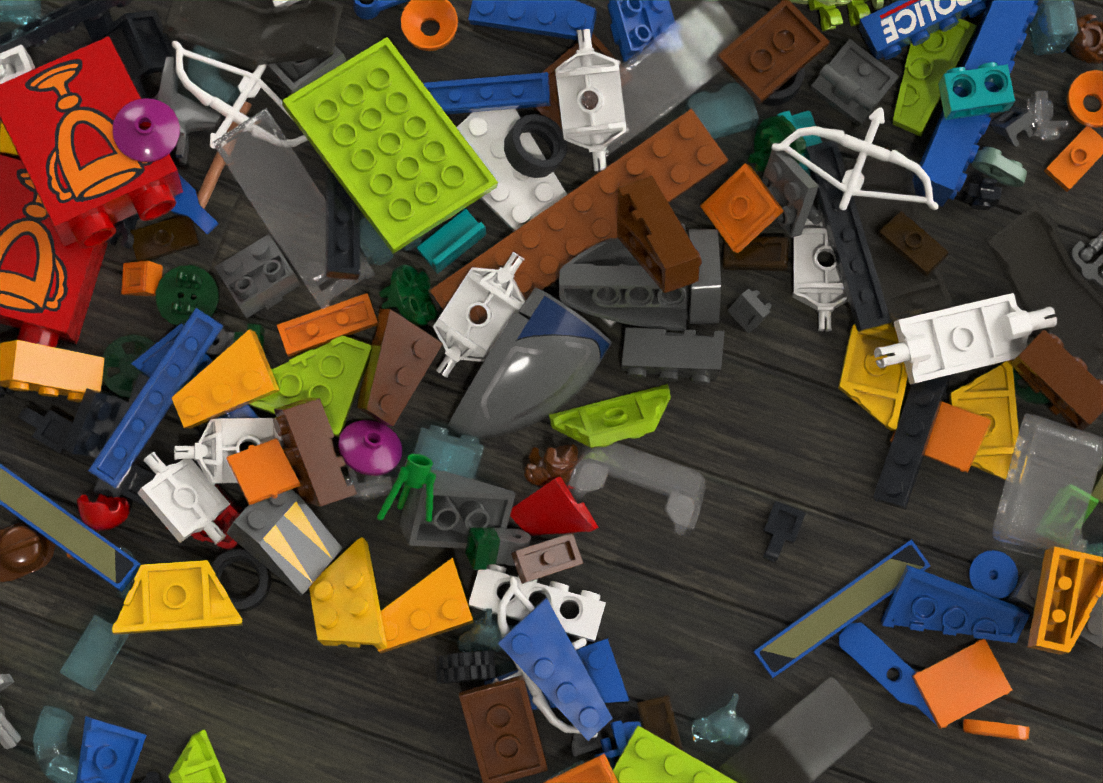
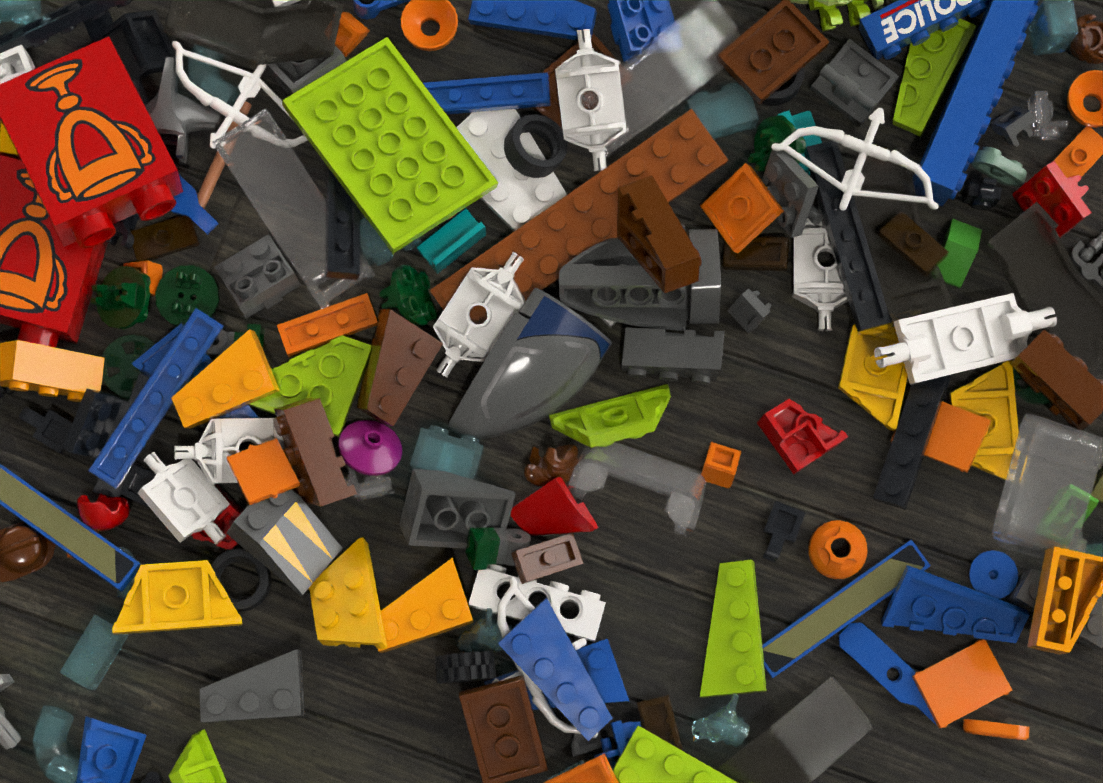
magenta dish [112,98,180,162] -> none
green plant [377,454,436,522] -> none
teal brick [938,62,1015,120] -> none
none -> dark green plate [91,266,151,330]
none -> dark grey wedge [199,649,305,723]
none -> orange slope [324,11,370,57]
none -> orange slope [700,442,741,488]
none -> lime wing [700,560,767,698]
none -> red slope [757,399,848,474]
none -> orange piece [808,520,868,579]
none -> bright green slope [930,218,982,288]
none -> red plate [1012,161,1091,246]

